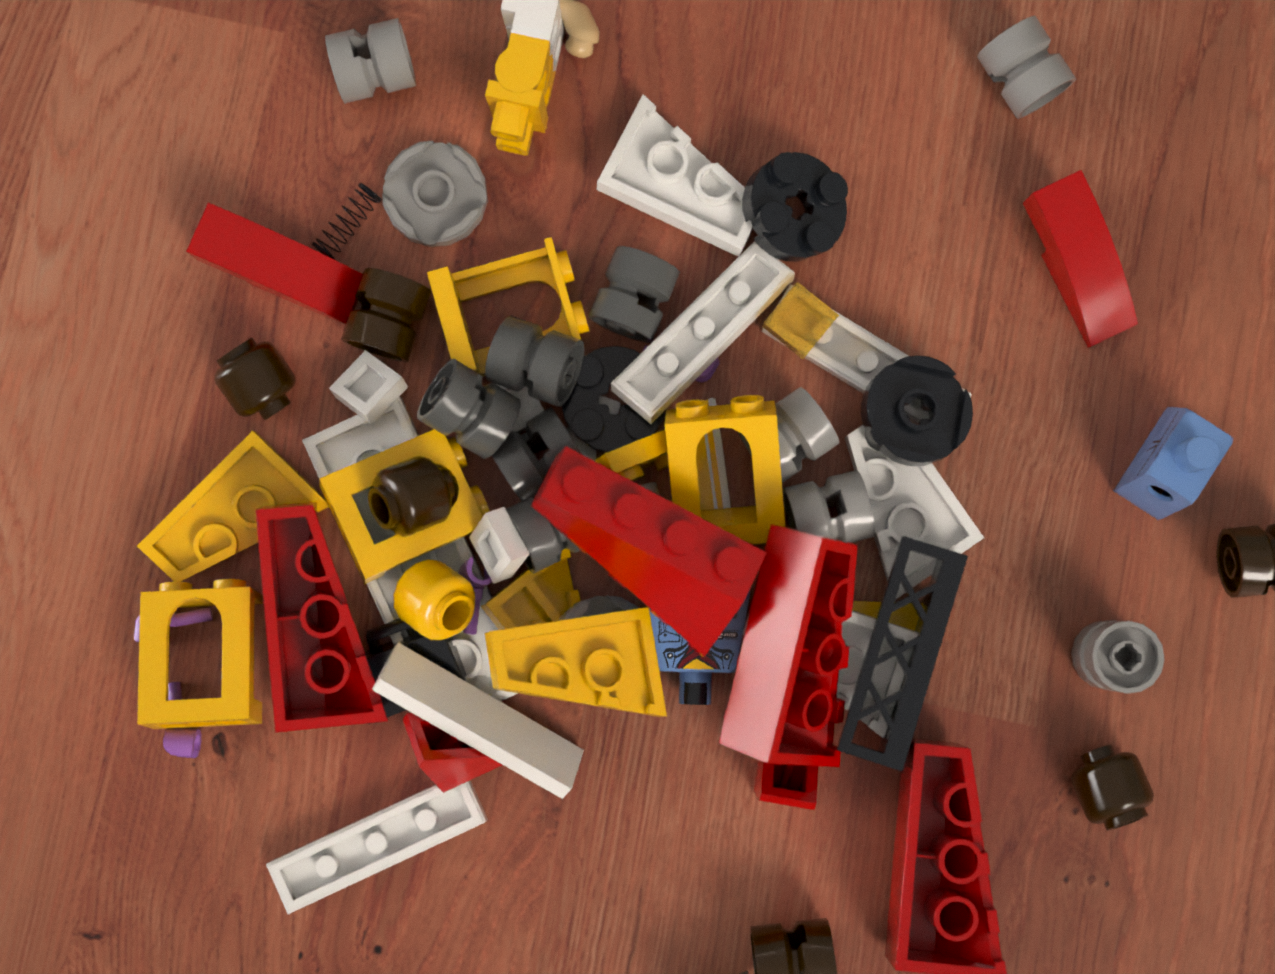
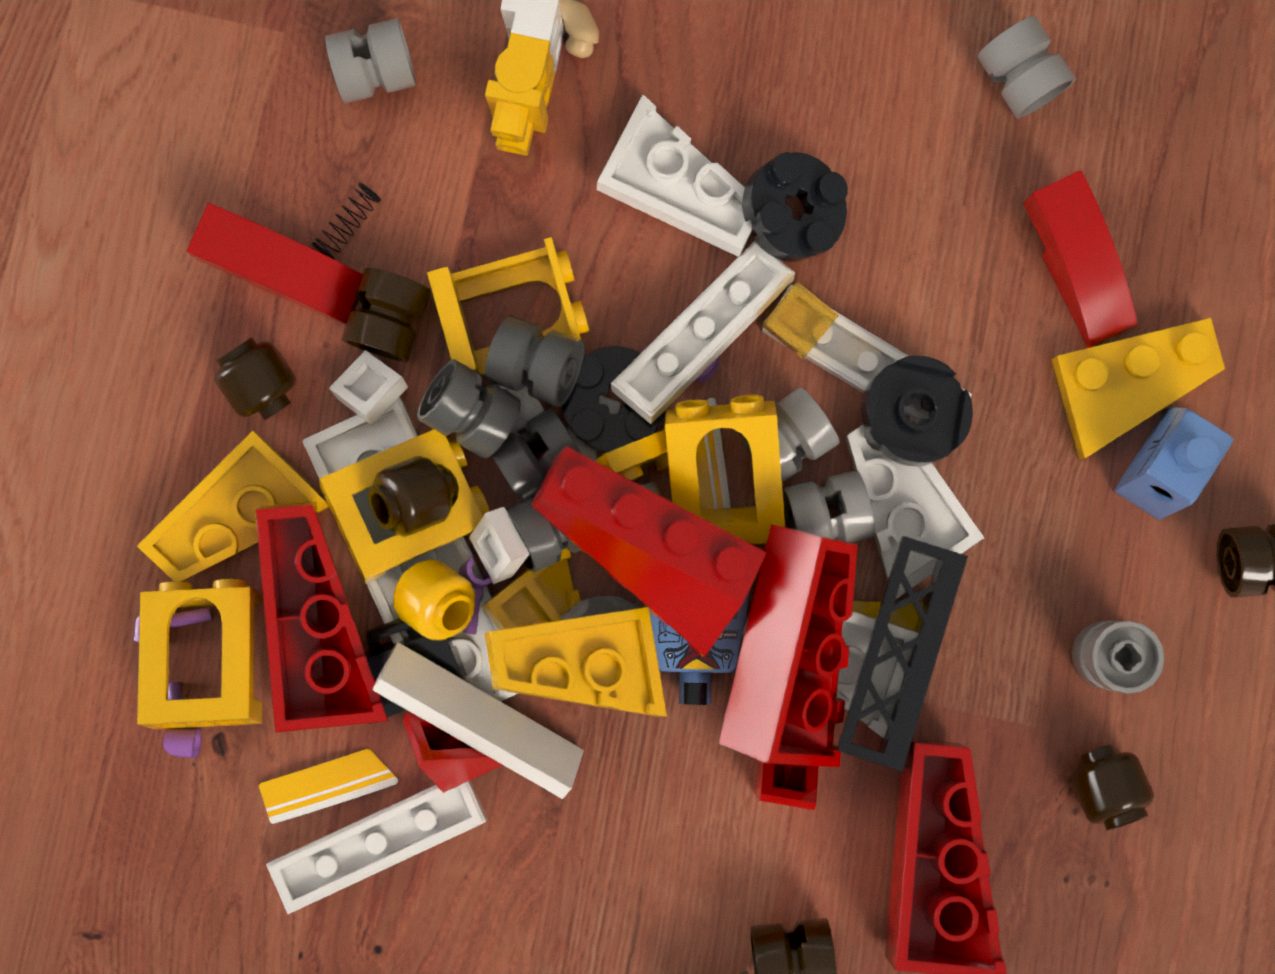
light grey tile [382,141,488,247] -> none
dark grey wheel [589,246,680,343] -> none
none -> yellow sticker [259,748,398,824]
none -> yellow wing [1052,318,1225,461]

